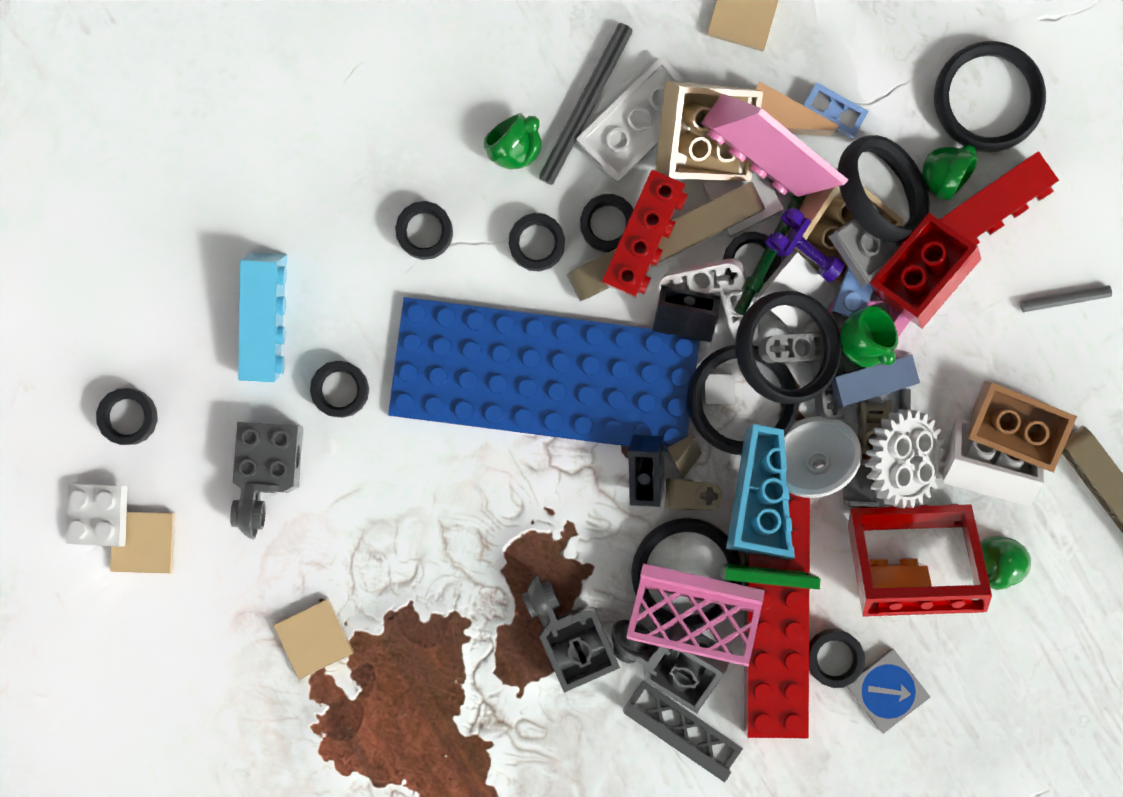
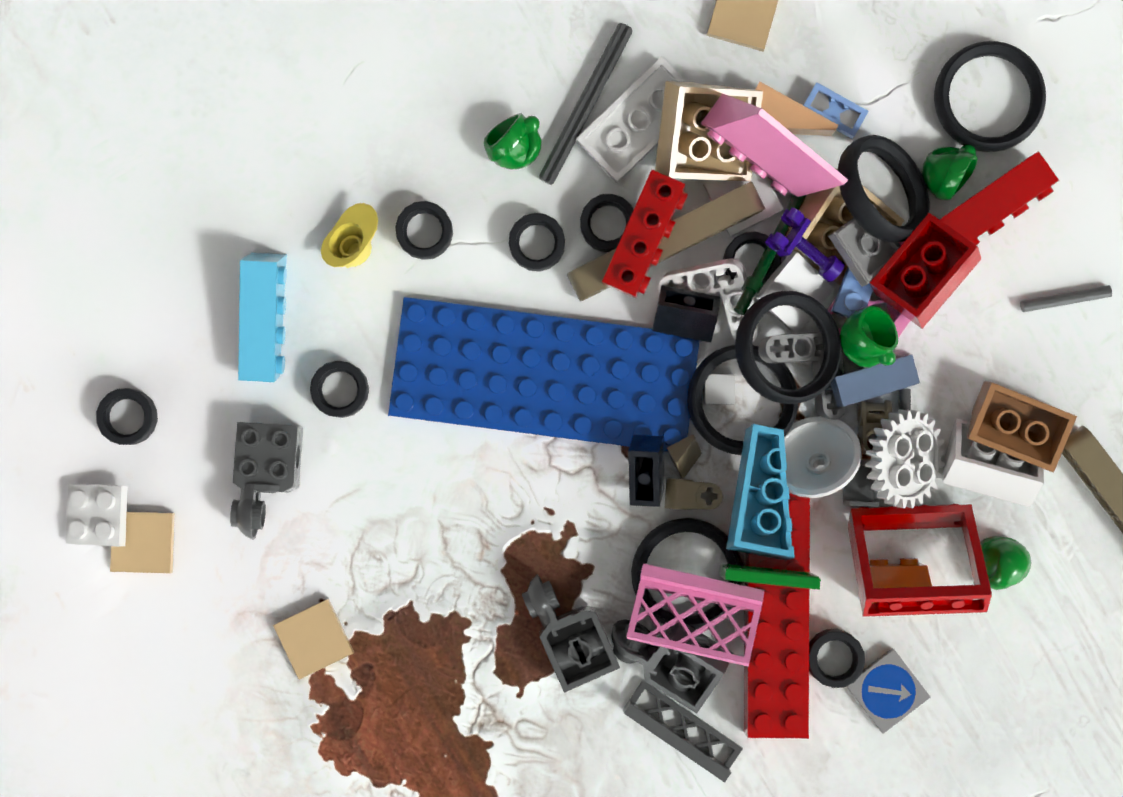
none -> light yellow piece [321,203,378,268]

